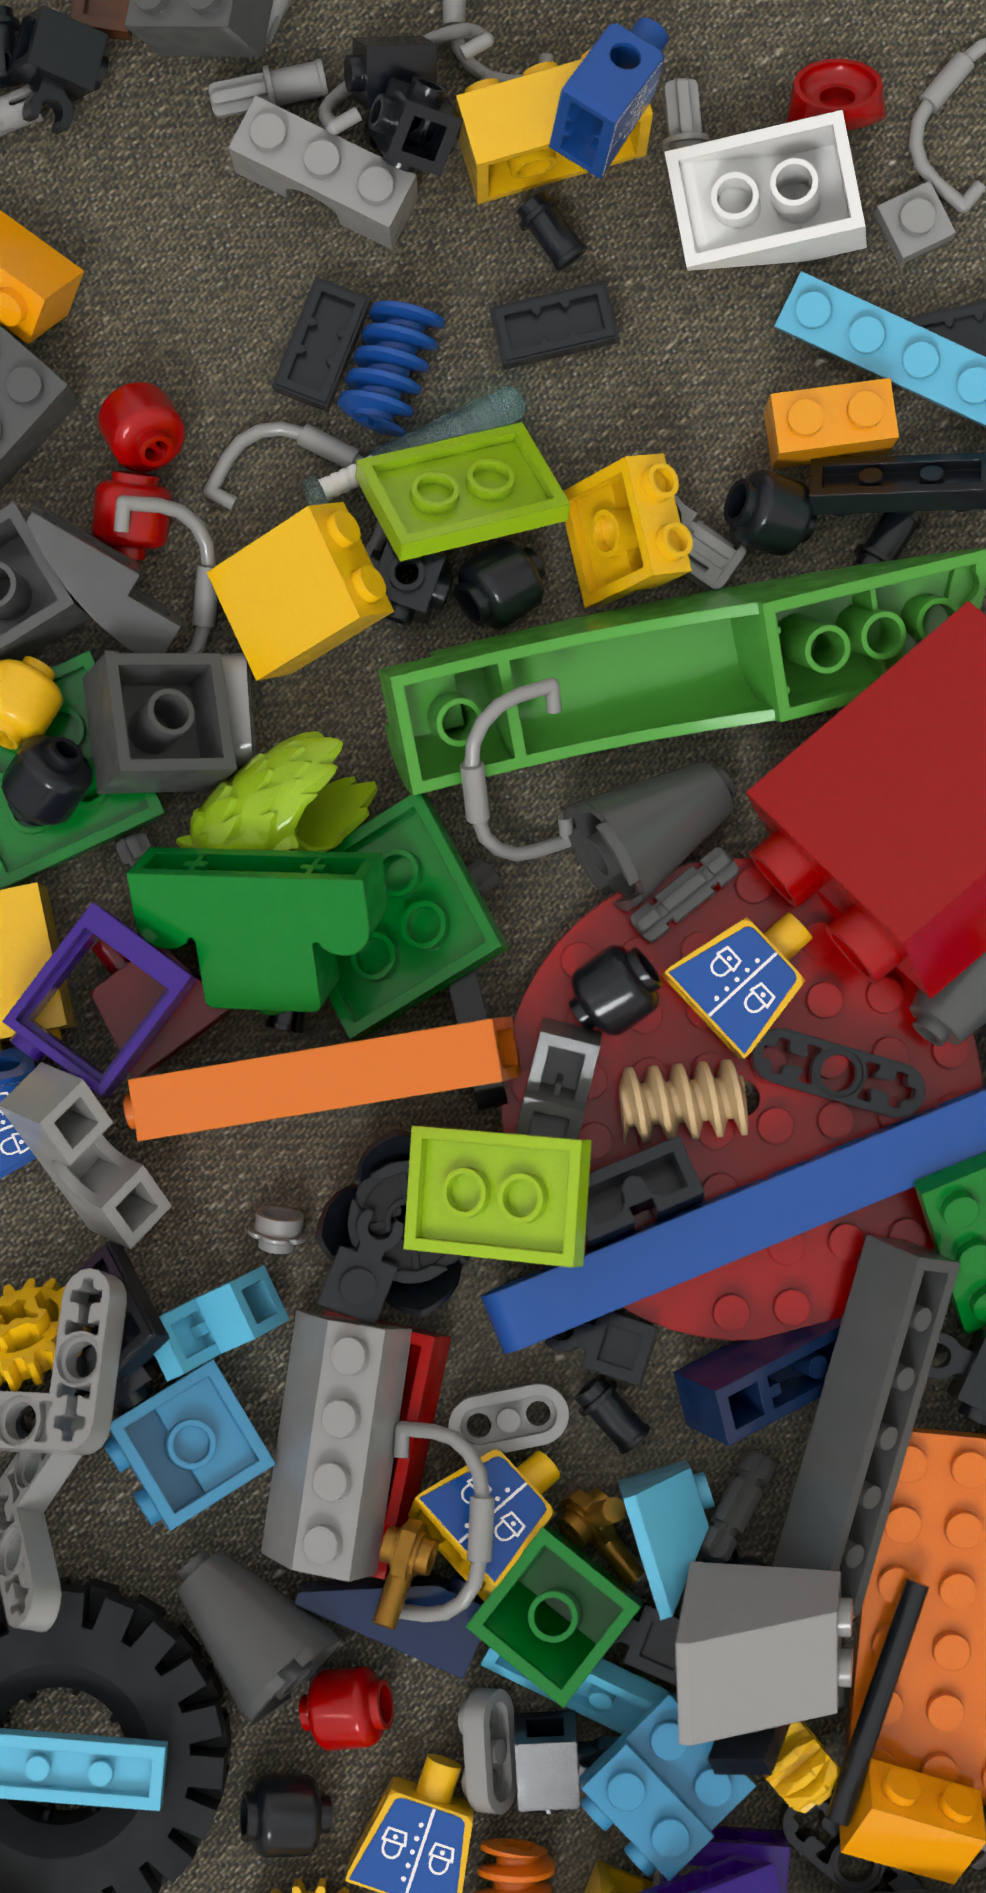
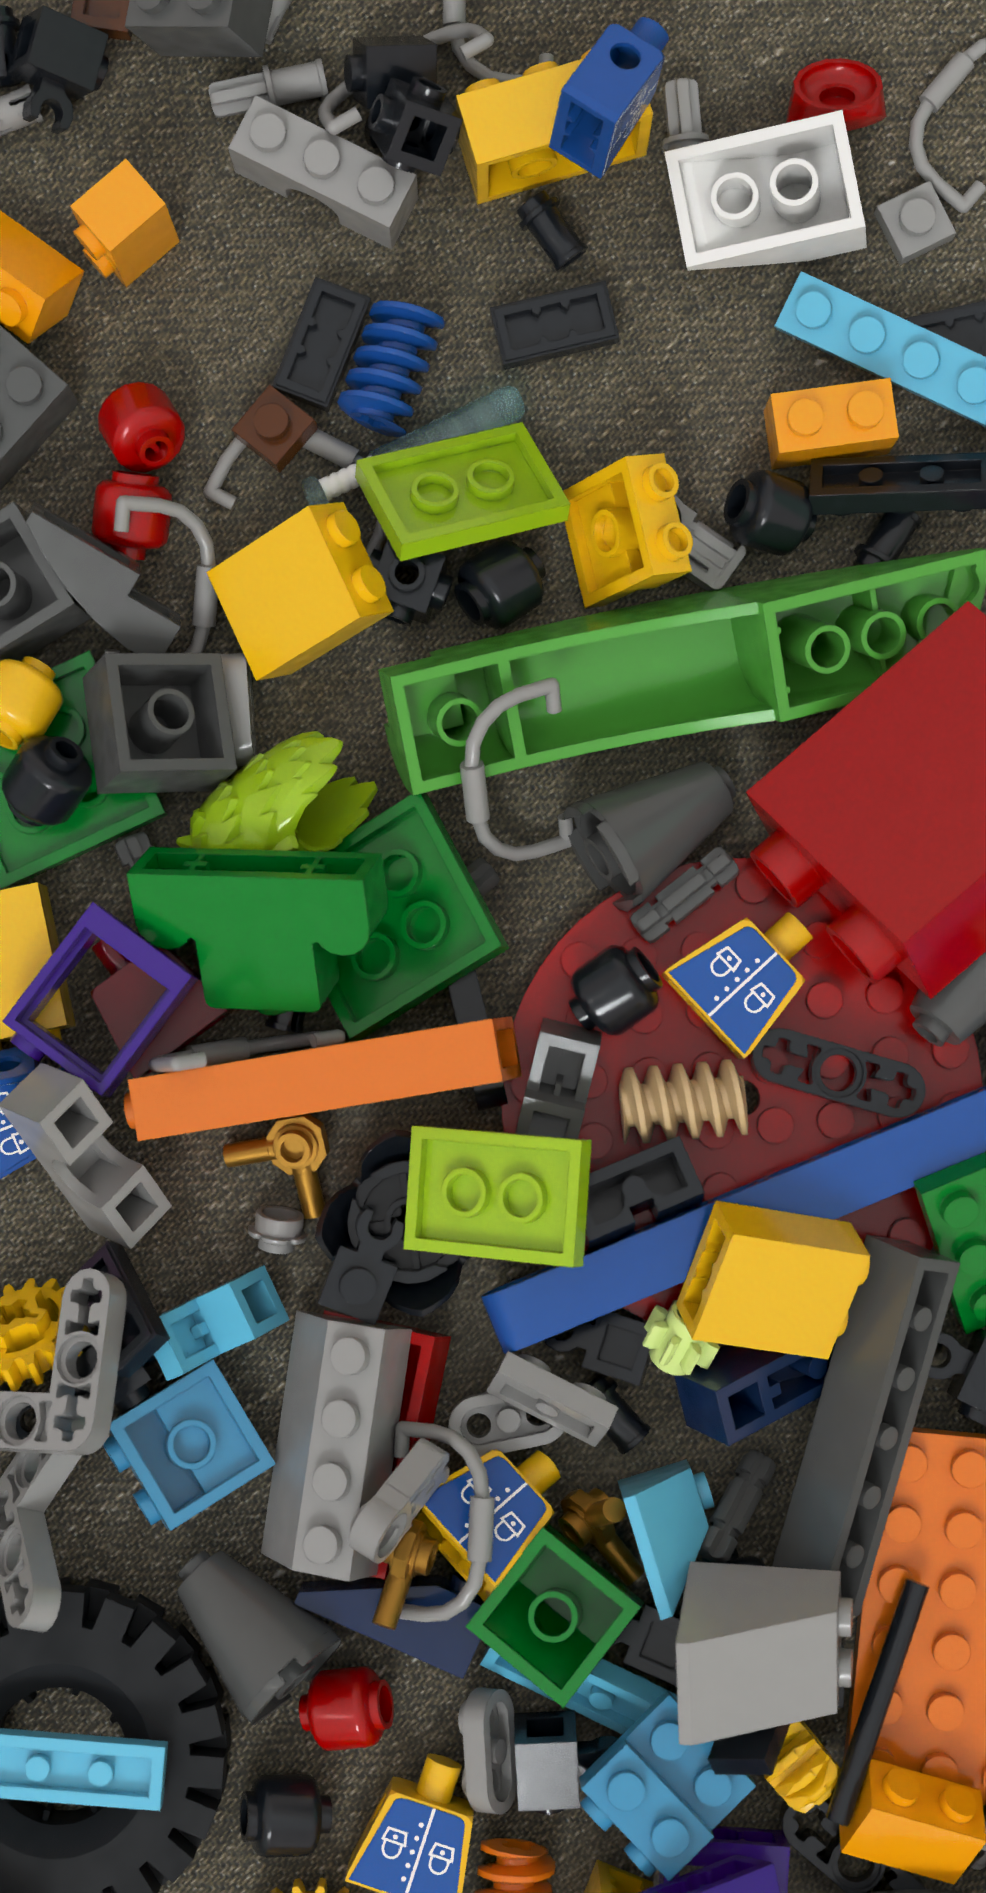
none -> light orange brick [70,159,180,287]
none -> light grey piece [149,1029,346,1072]
none -> pearl gold piece [223,1113,330,1219]
none -> reddish brown plate [231,385,319,473]
none -> light grey piece [348,1437,449,1563]
none -> light grey plate [486,1351,619,1447]
none -> yellowish green gear [642,1300,720,1376]
none -> yellow brick [676,1200,871,1360]

